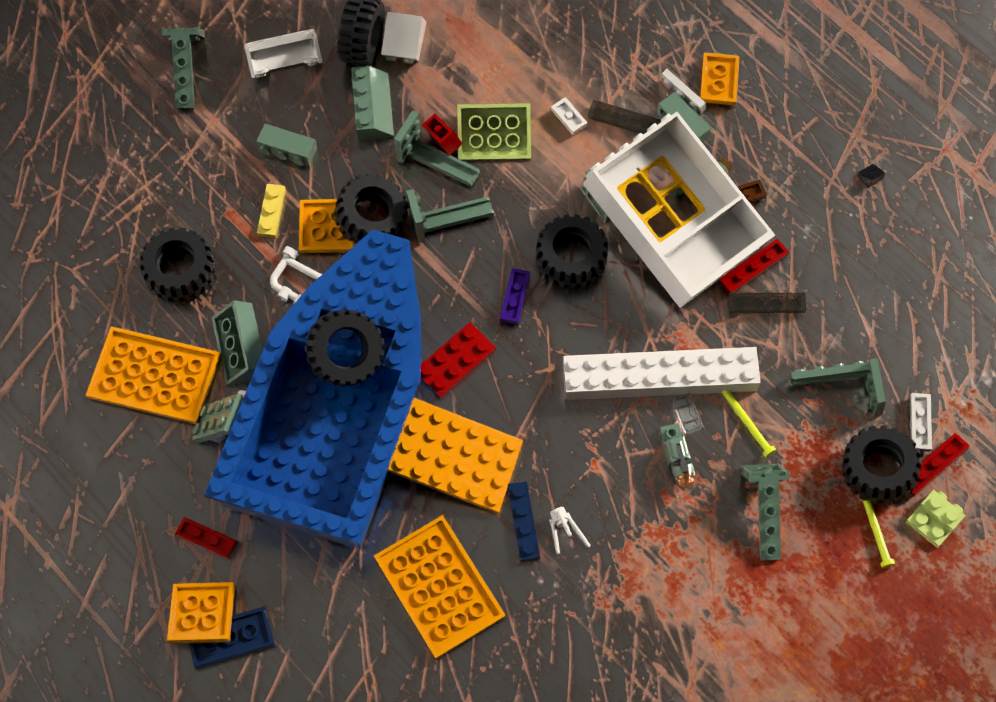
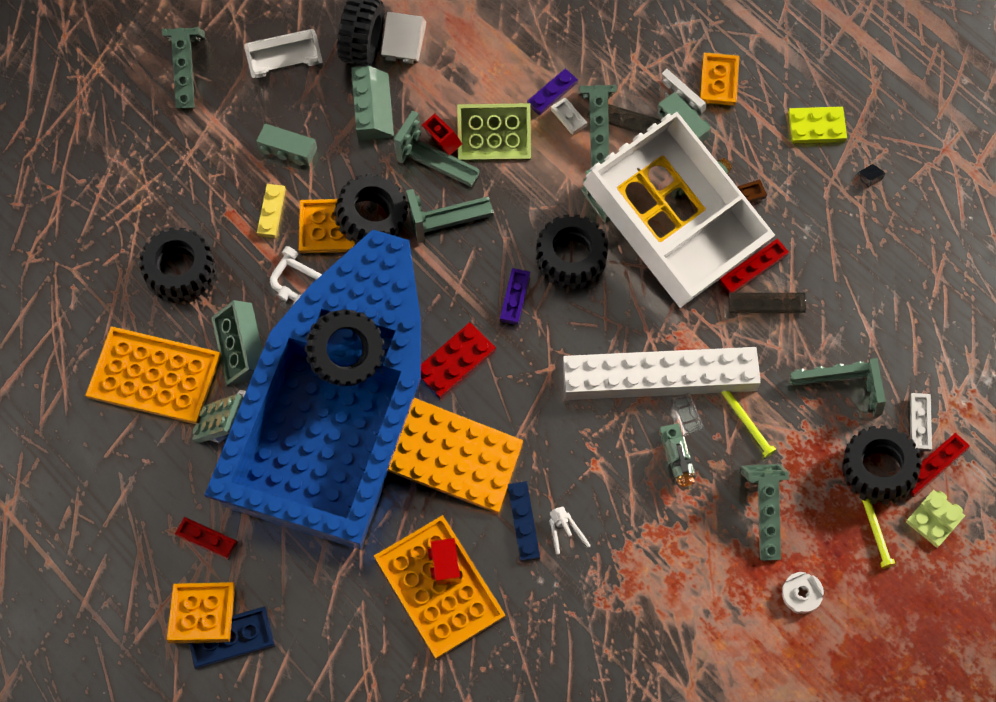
none -> red brick [427,538,461,586]
none -> dark purple plate [527,68,578,115]
none -> sand green bracket [578,85,617,167]
none -> white plate [782,572,824,614]
none -> neon yellow plate [788,107,847,144]

